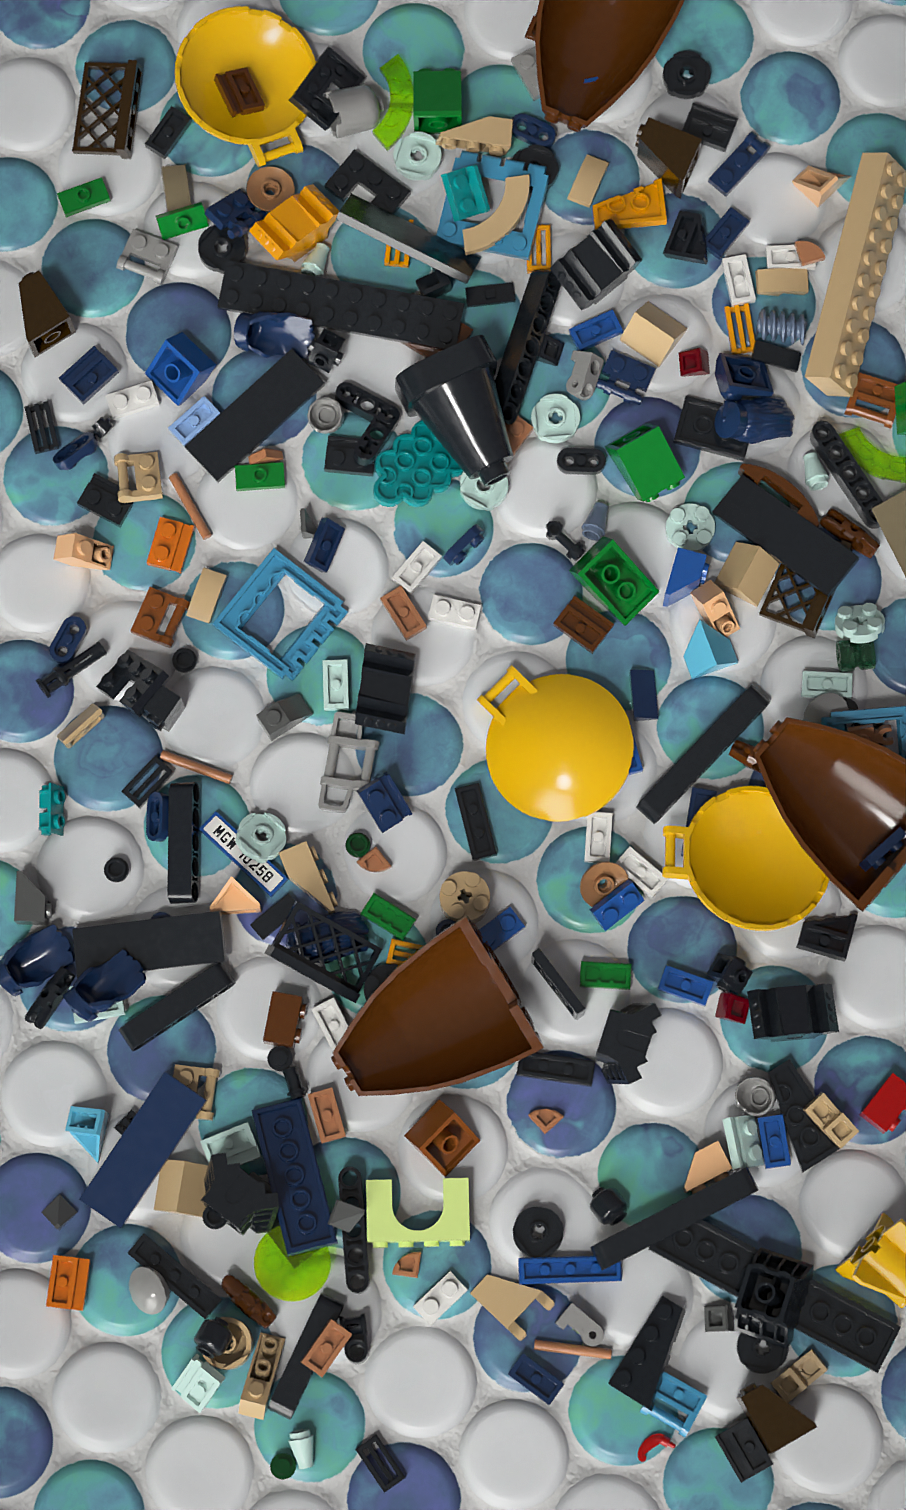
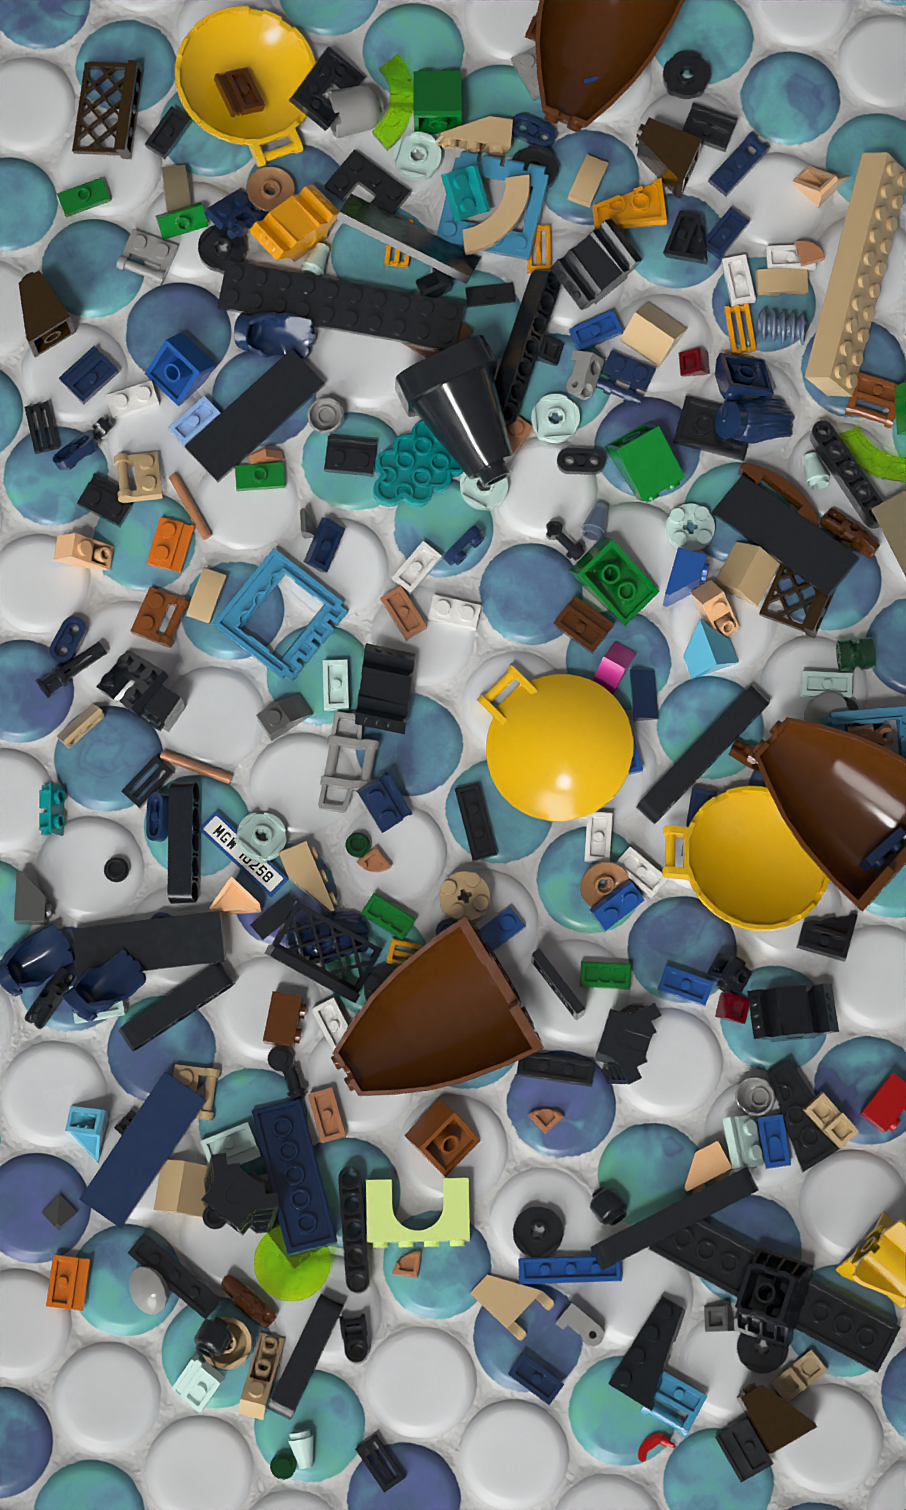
black plate [172,648,197,673] -> none
nougat plate [300,1319,352,1377] -> none
black brick [307,328,346,373] -> none
dark grey slope [328,1200,365,1232] -> none
black beam [335,382,400,466] -> none
white plate [413,1271,468,1326] -> none
nougat bar [534,1339,612,1359] -> none
black piece [751,340,802,372] -> none
light aqua plate [835,603,885,643] -> none
none -> dark pink slope [592,642,636,695]

